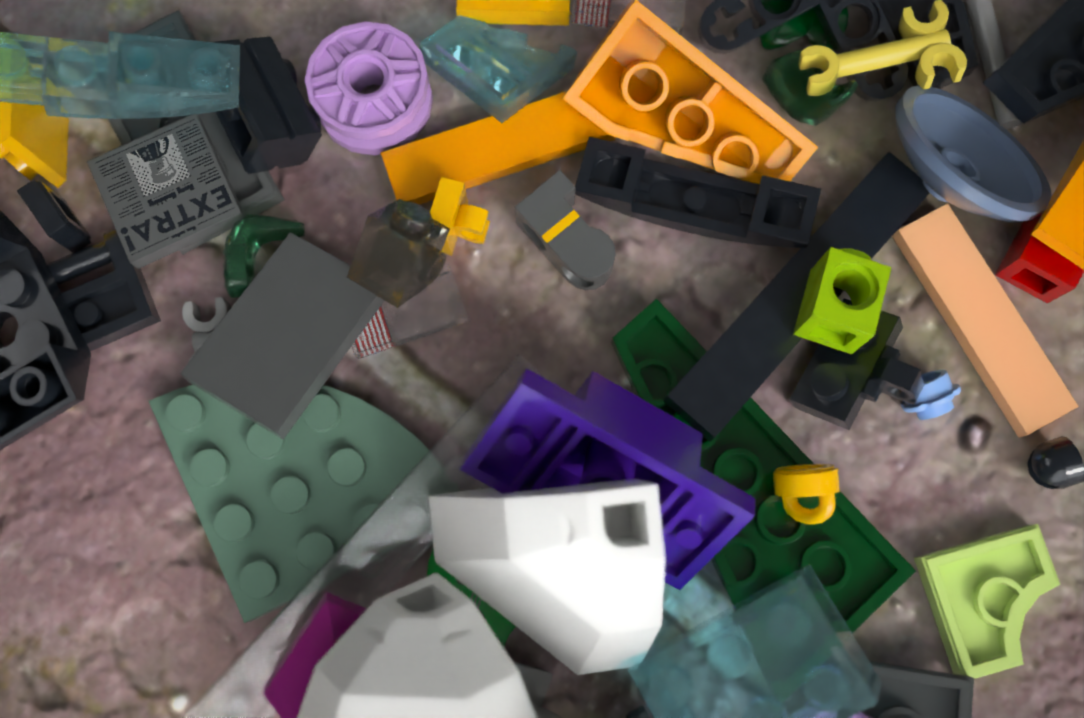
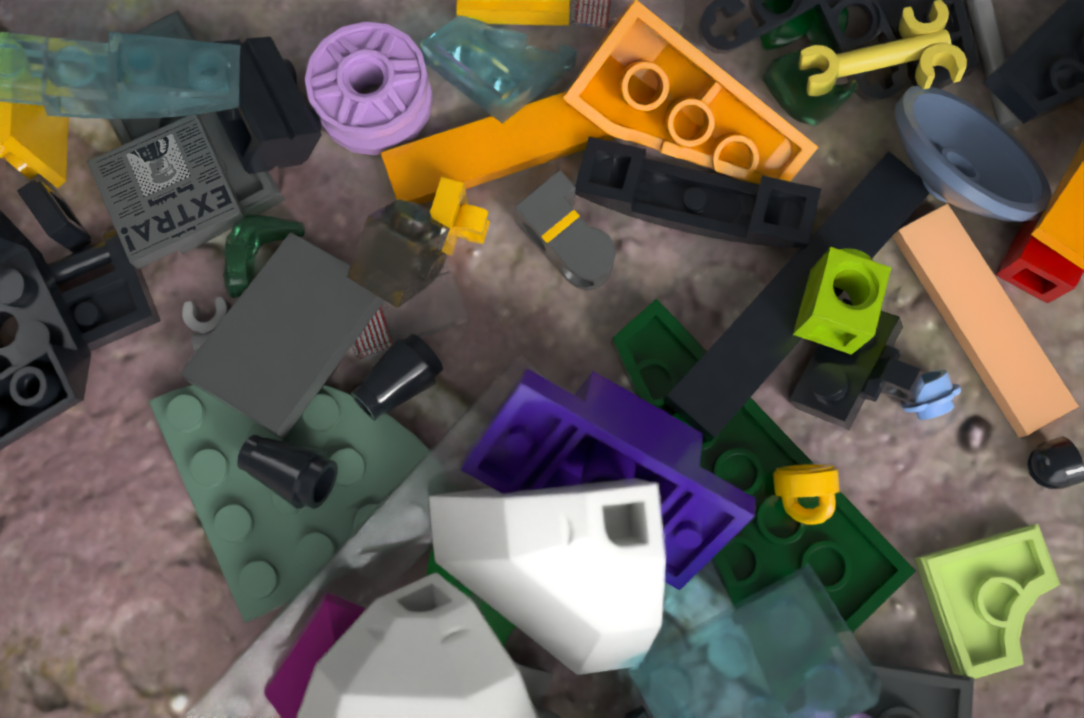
none -> black cone [237,434,338,509]
none -> black cone [351,334,443,421]

